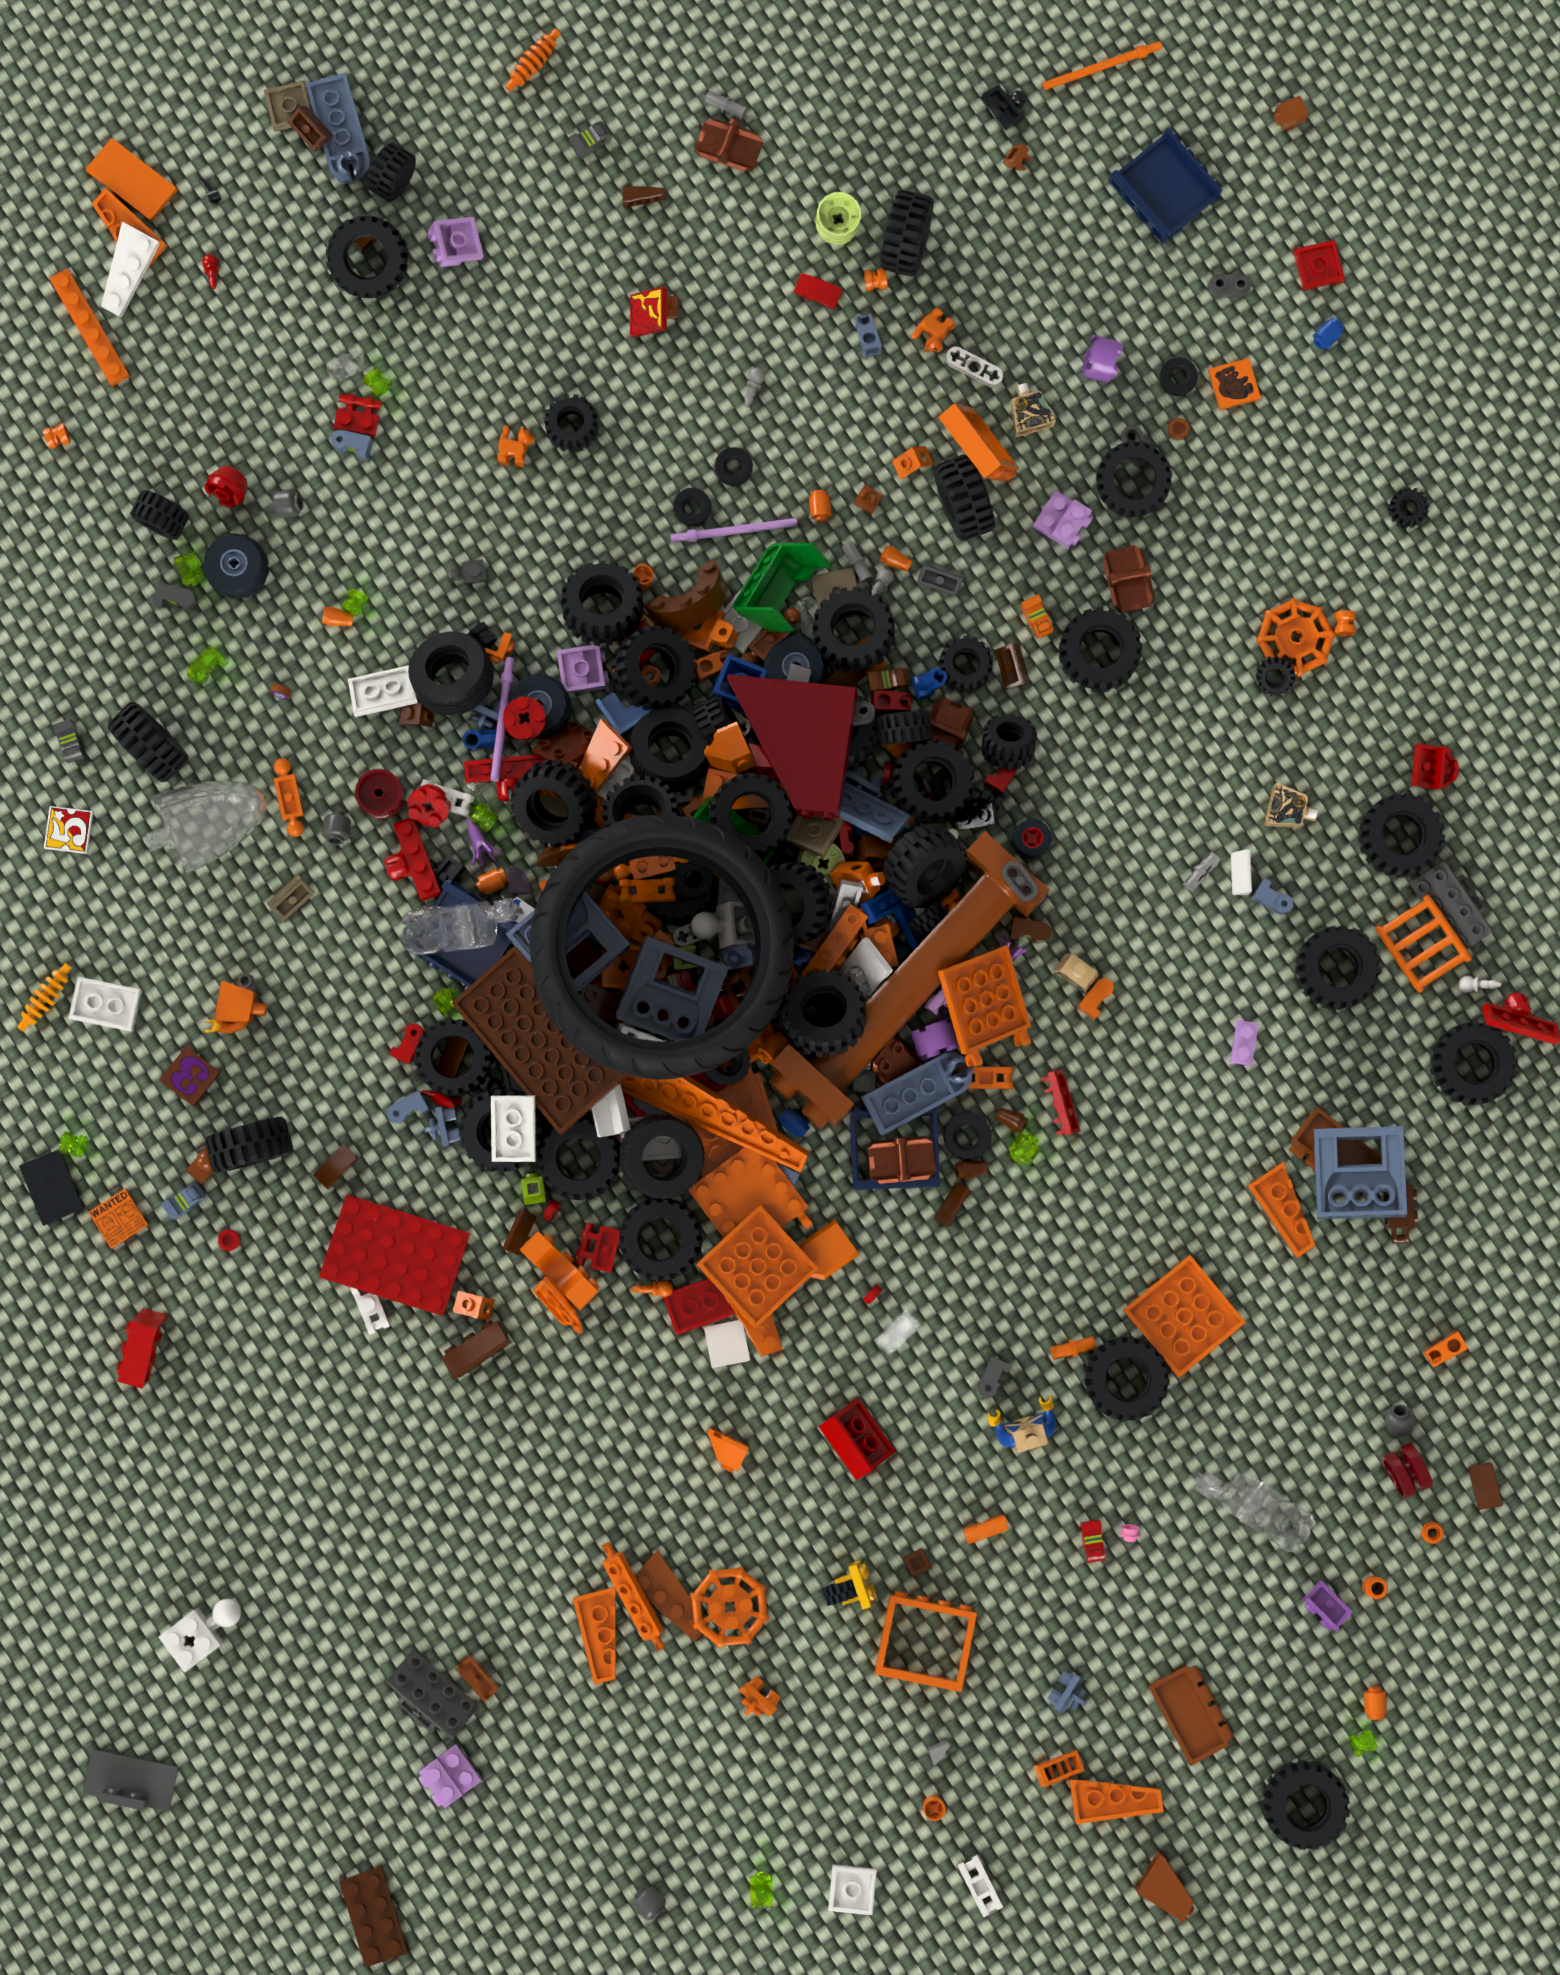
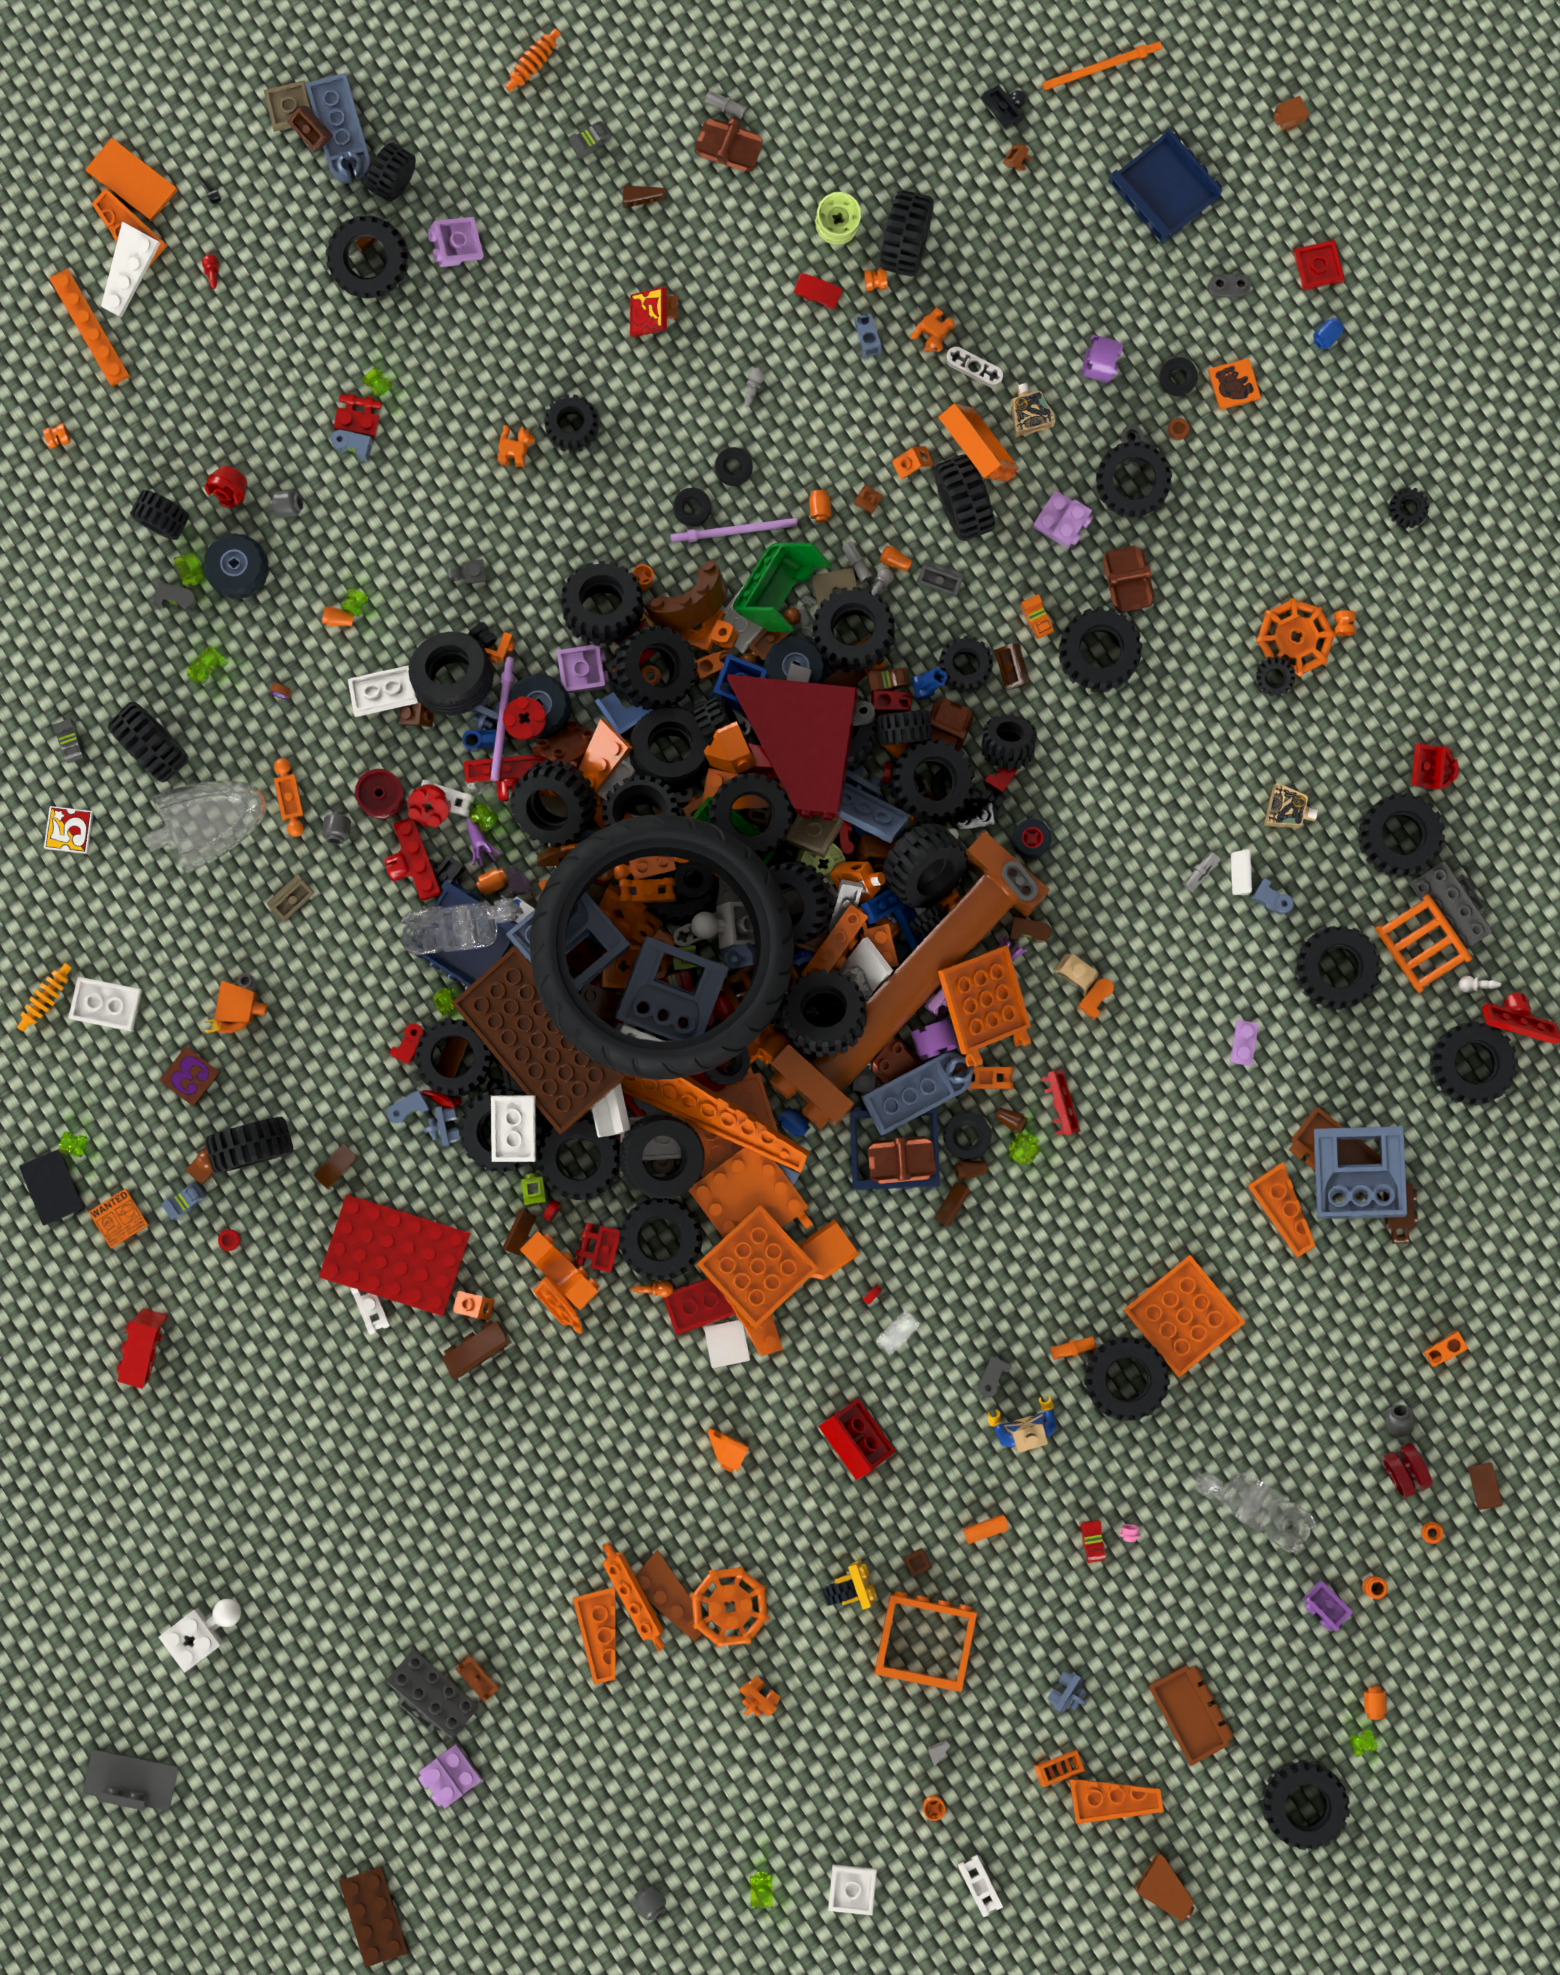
clear beam [327,351,366,381] -> none

